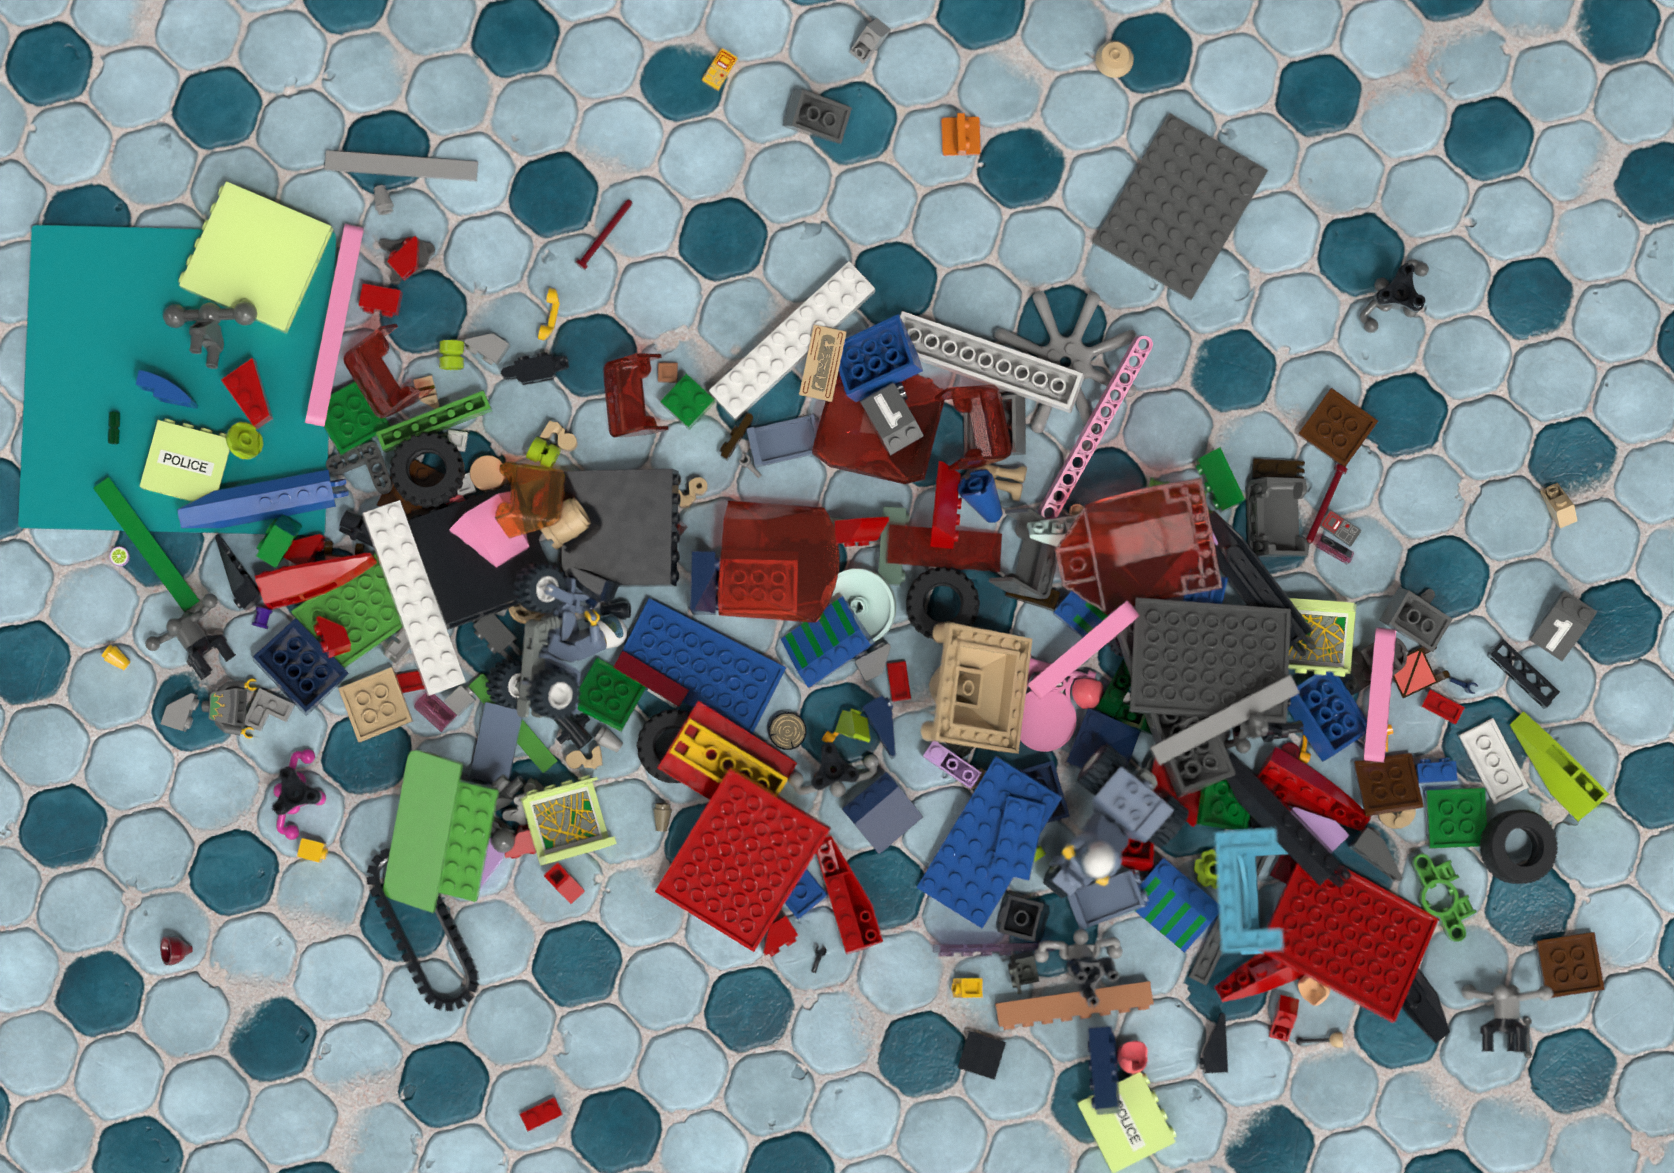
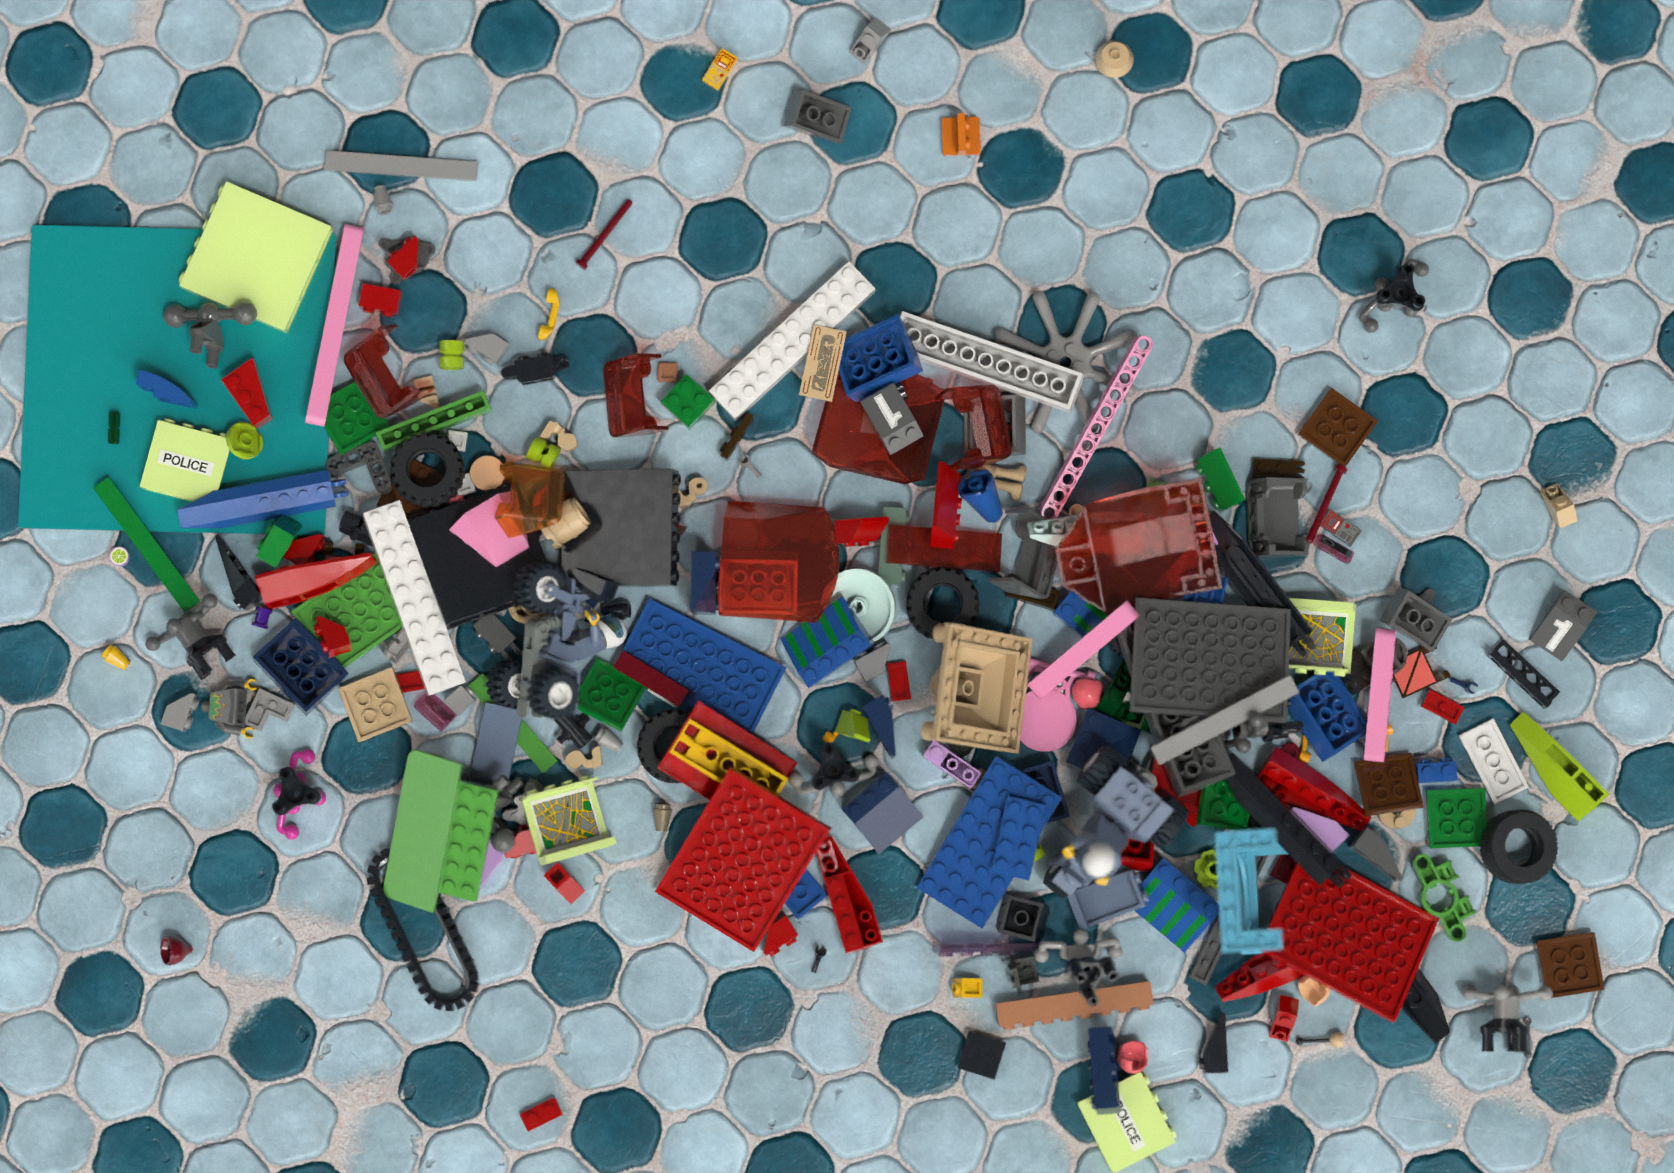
yellow brick [297,838,328,863] -> none
sand blue panel [746,413,825,468] -> none
dark tan tile [769,712,807,750] -> none
dark grey plate [1092,113,1268,301] -> none

